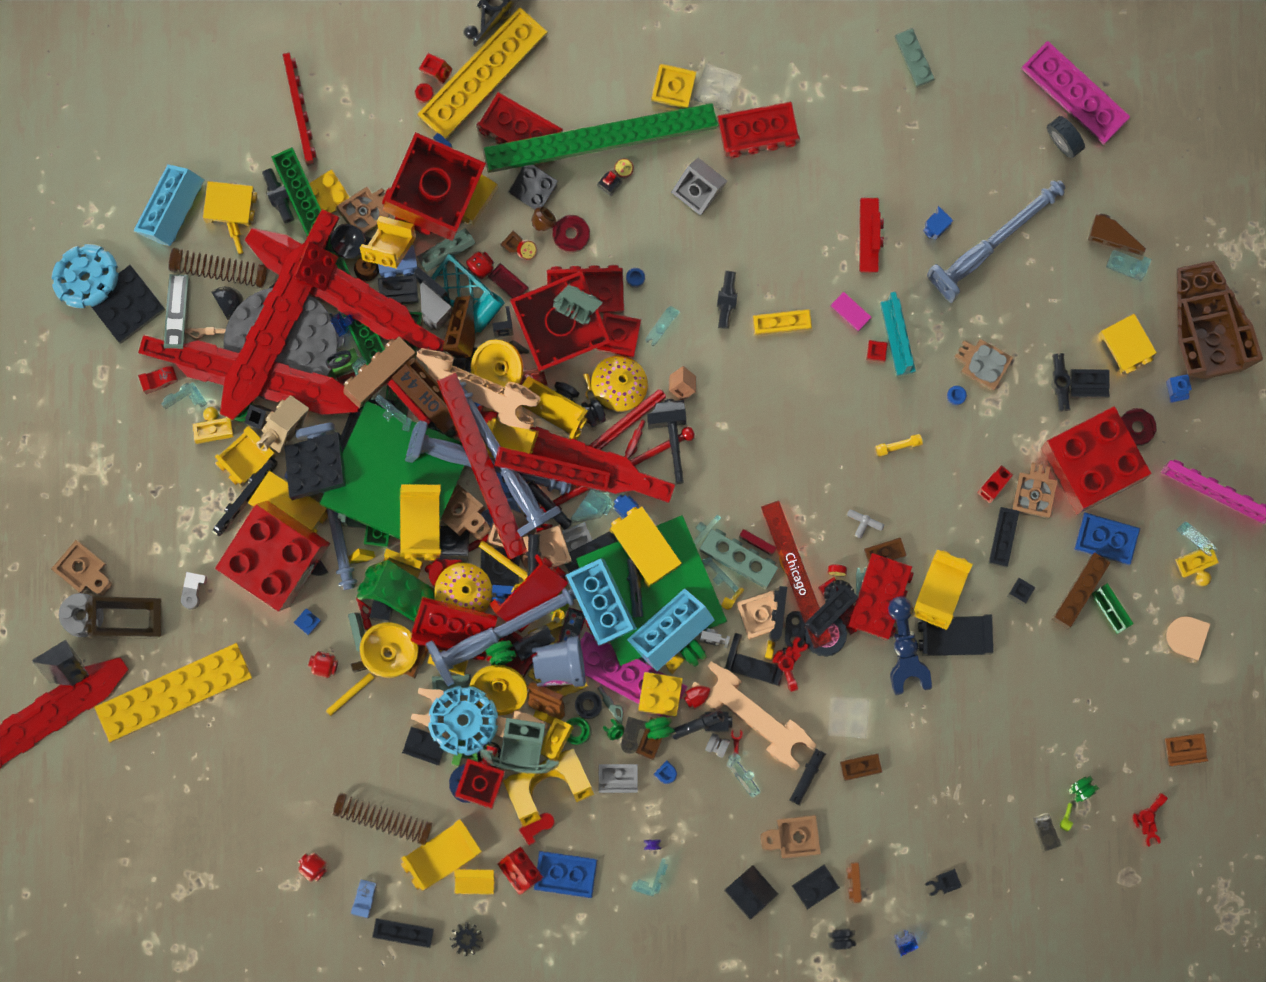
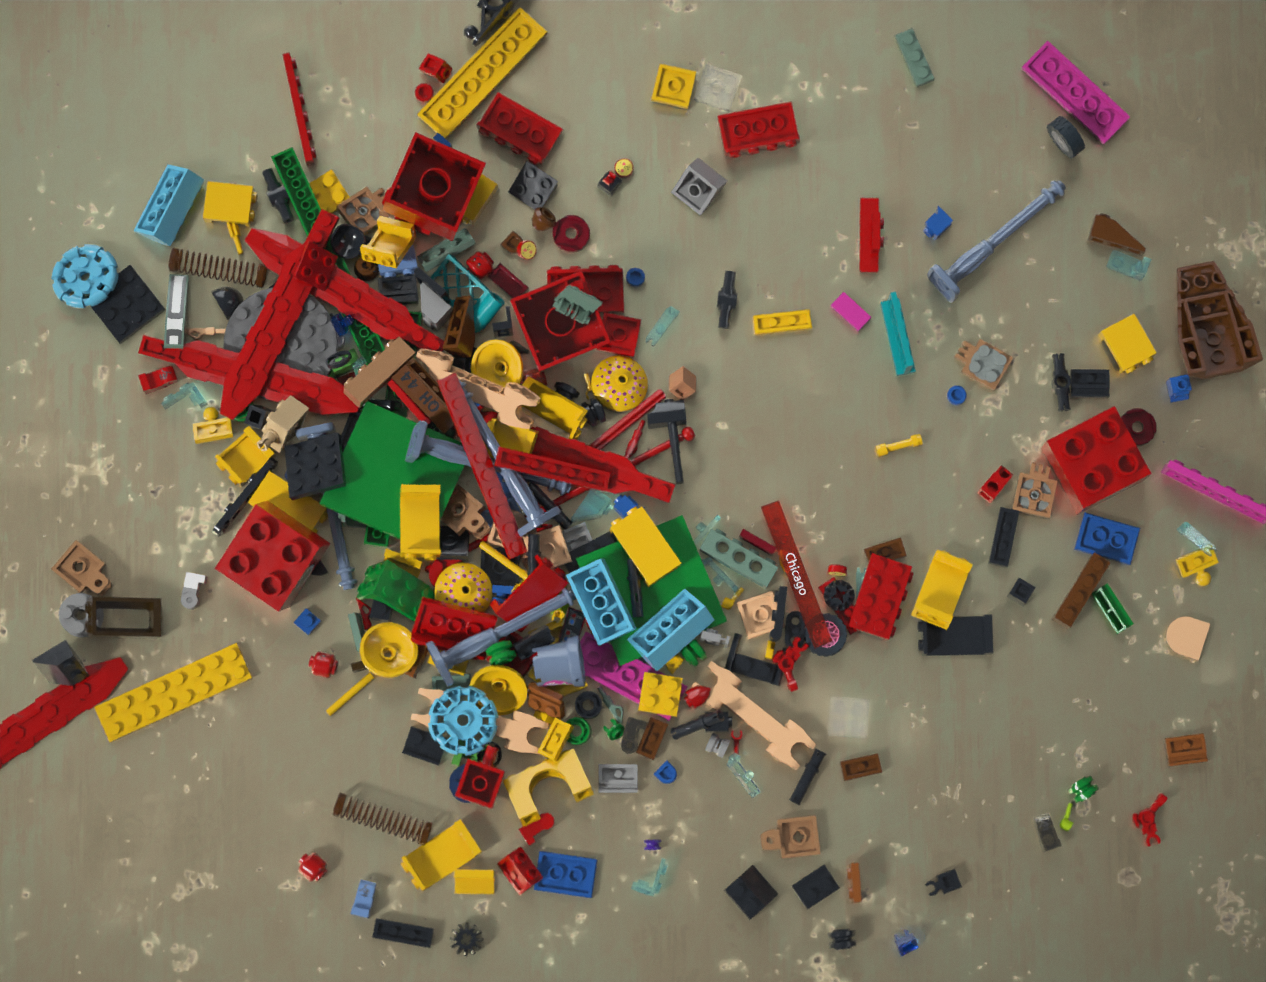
yellow tile [348,548,375,564] -> none
clear light blue piece [375,394,412,432] -> none
sand green piece [481,718,559,774] -> none
green piece [483,103,718,173] -> none
green wheel [645,716,675,740] -> none
black plate [804,584,859,638] -> none
light grey piece [847,509,884,539] -> none
red tile [866,340,888,362] -> none
dark blue piece [888,596,932,695] -> none

